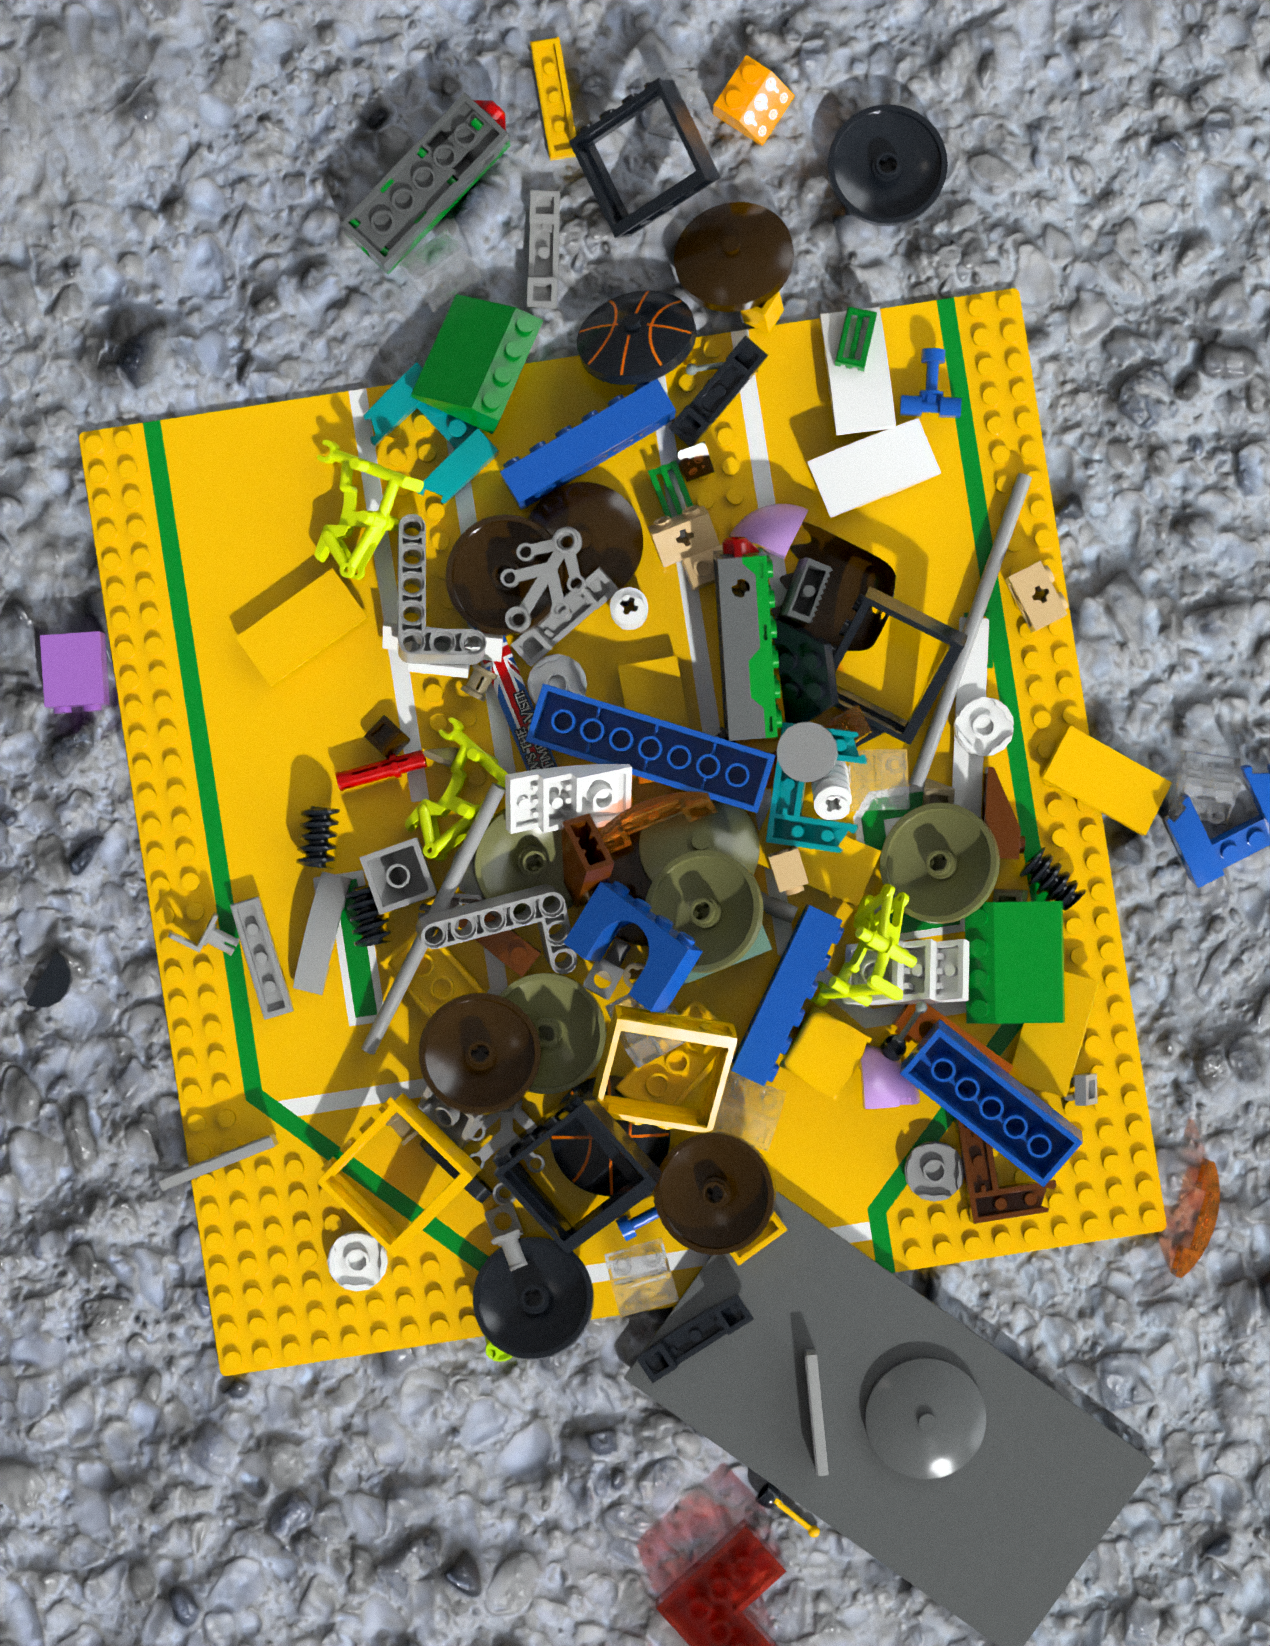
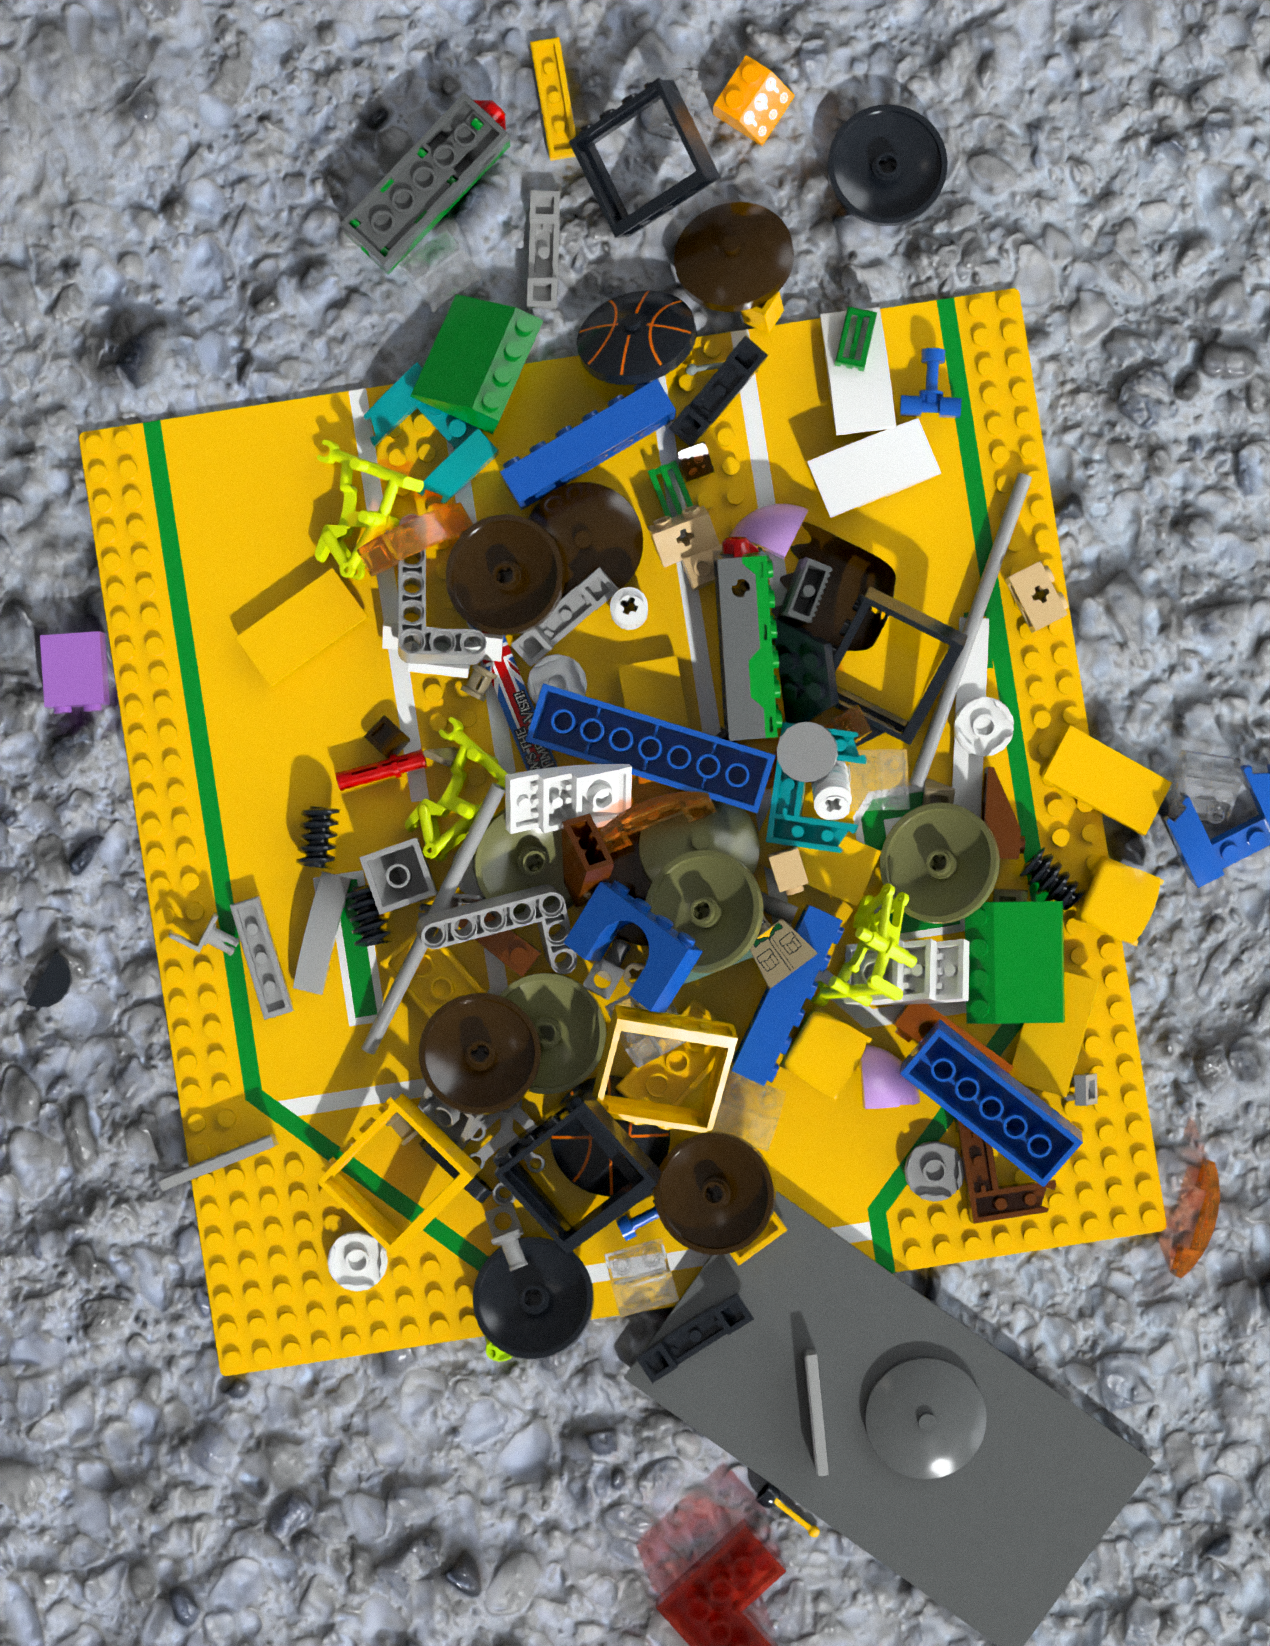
light grey plant [500,527,586,632] -> none
hinge [880,1001,928,1061] -> none
none -> clear orange slope [357,502,473,577]
none -> dark tan torso [750,915,818,989]
none -> yellow piece [1074,856,1164,946]

